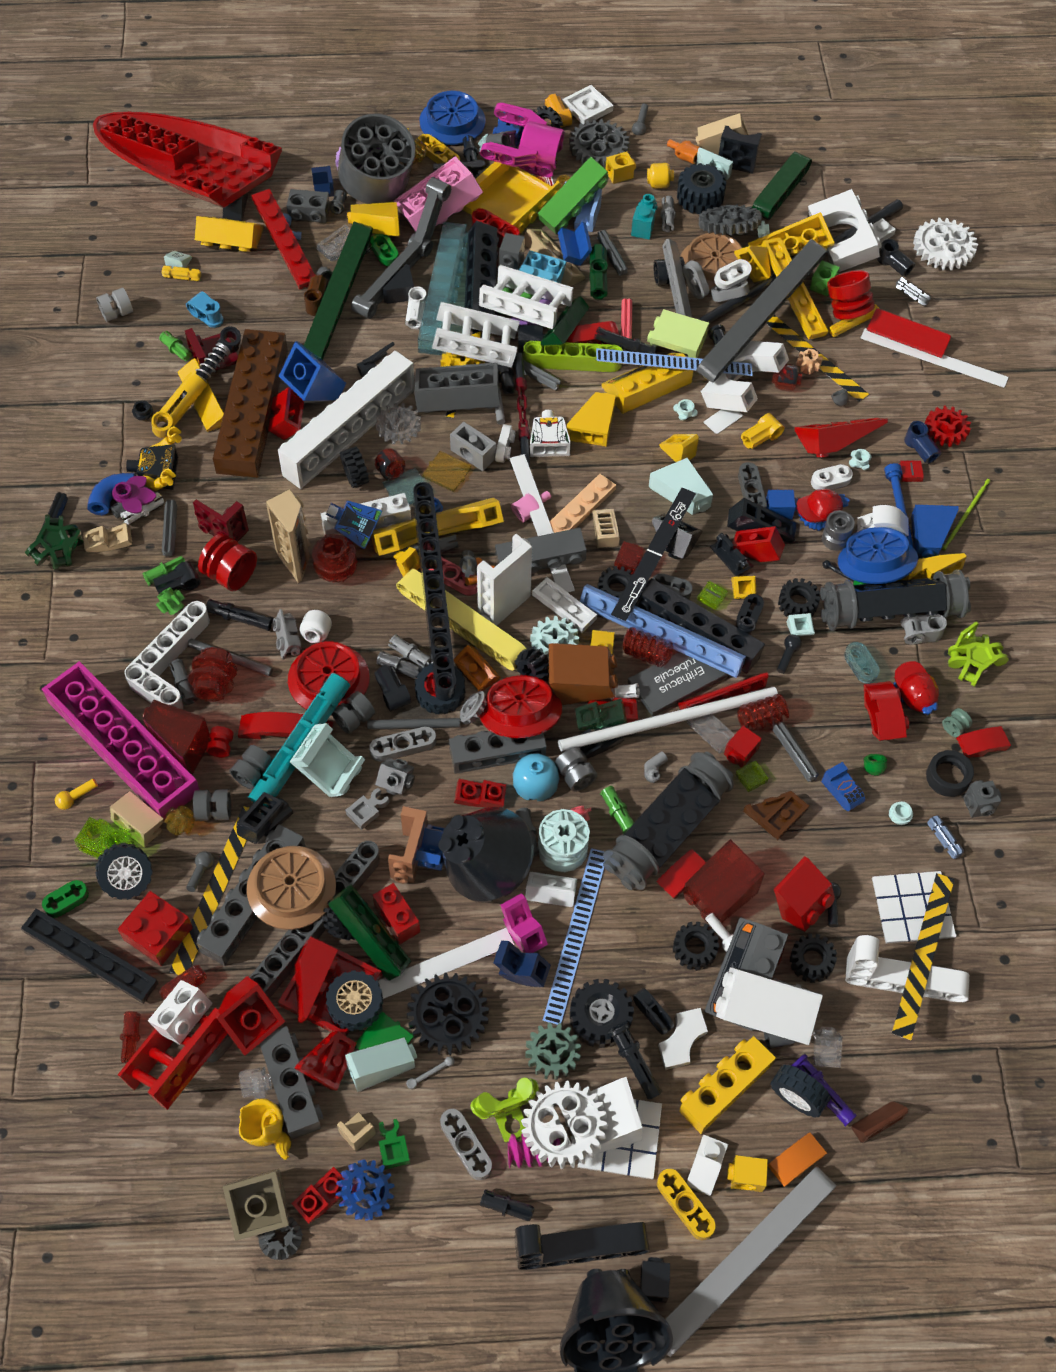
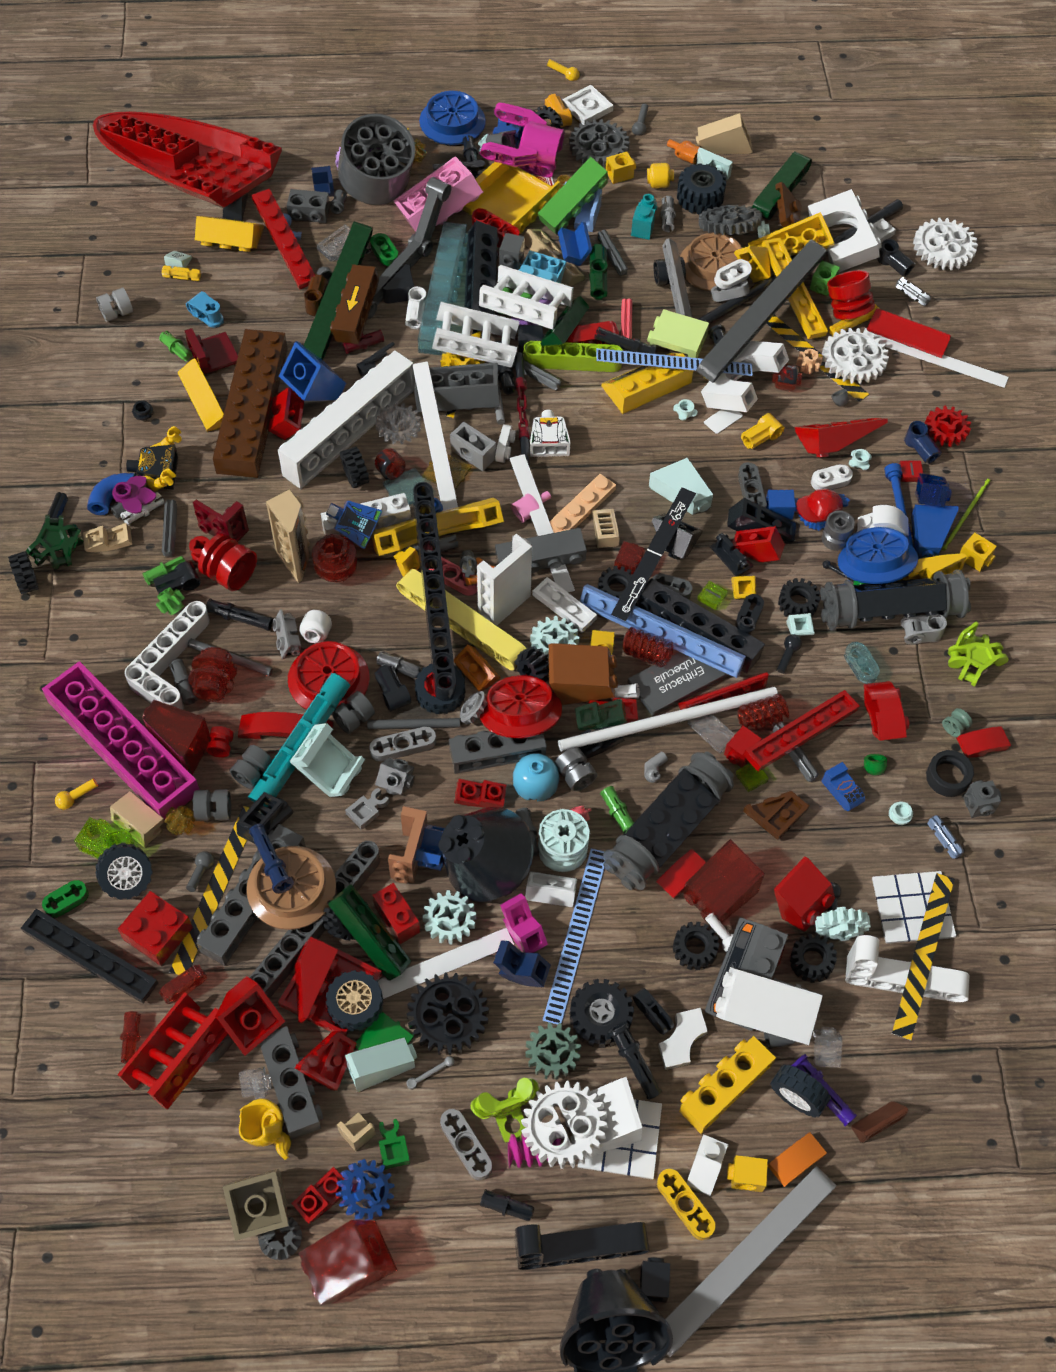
white brick [148,980,213,1045] -> none
piece [152,326,241,438] -> none
yellow slope [347,202,400,236] -> none
light grey pin [388,634,431,668] -> none
yellow beam [417,134,460,164] -> none
yellow slope [566,392,616,447] -> none
yellow slope [659,434,699,462] -> none
light grey plate [682,261,709,299] -> none
black piece [719,125,762,174] -> none
red hair [894,661,939,715] -> none
none -> black tyre [8,551,39,594]
none -> red wheel [189,536,210,563]
none -> dark blue pin [249,824,294,894]
none -> clear red slope [299,1220,397,1305]
none -> reddish brown brick [330,265,379,344]
none -> dark red pin [342,329,385,354]
none -> white sticker [413,361,458,511]
none -> light aqua gear [423,890,476,945]
none -> yellow bar [547,59,580,81]
none -> red plate [743,690,860,772]
none -> reddish brown wing [775,182,802,228]
none -> light aqua gear [815,907,871,941]
none -> white gear [822,328,889,384]
none -> clear blue brick [915,473,952,508]
none -> yellow brick [960,532,997,572]

